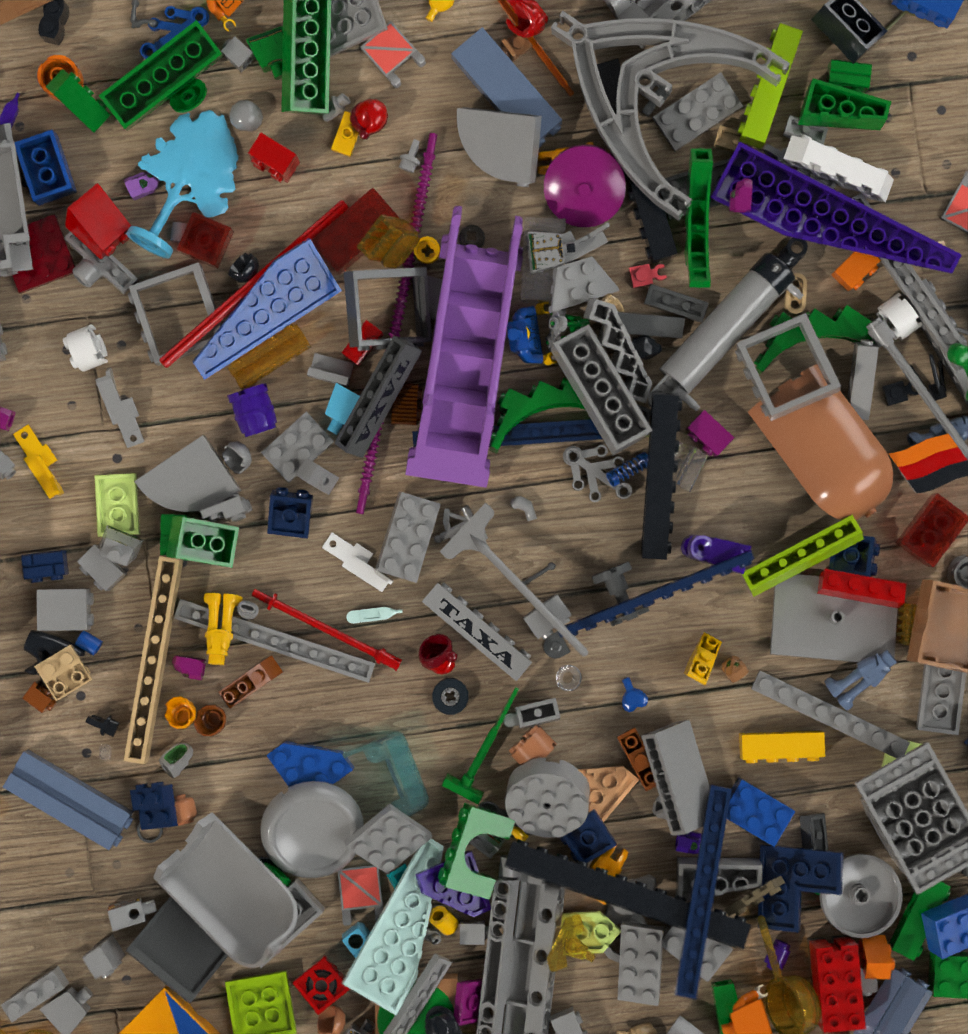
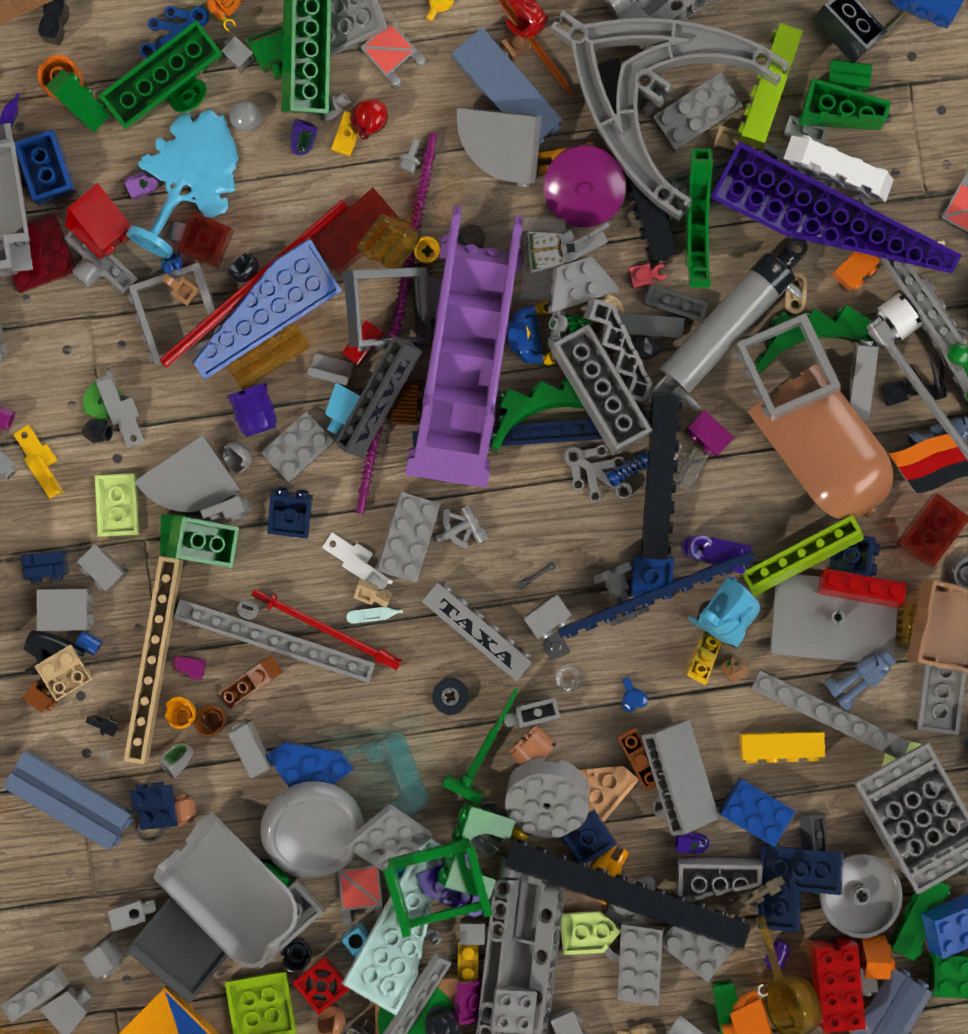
white brick [63,324,108,372] -> none
light grey torso [99,525,144,566] -> none
dark grey piece [130,0,157,29] -> none
yellow piece [204,593,243,665] -> none
red brick [248,133,300,183] -> none
light grey brick [296,458,339,495] -> none
dark red piece [418,634,458,675] -> none
yellow brick [429,906,459,935] -> none
light grey piece [439,503,588,656] -> none
light grey arm [510,496,537,521] -> none
clear yellow piece [546,914,596,972] -> none
dark blue plate [674,785,732,1000] -> none
magenta rock [729,178,752,213] -> none
none -> black rock [82,419,113,444]
none -> bright green piece [83,383,121,421]
none -> blue plate [161,252,183,275]
none -> medium nougat plate [162,274,199,306]
none -> light grey brick [228,720,273,778]
none -> black hair [280,938,312,972]
none -> dark purple rock [290,118,317,156]
none -> tan plate [353,579,392,607]
none -> green piece [383,838,493,938]
none -> yellow plate [458,940,478,982]
none -> light grey plate [490,986,537,1034]
none -> blue tile [630,555,674,599]
none -> medium azure piece [687,576,761,649]

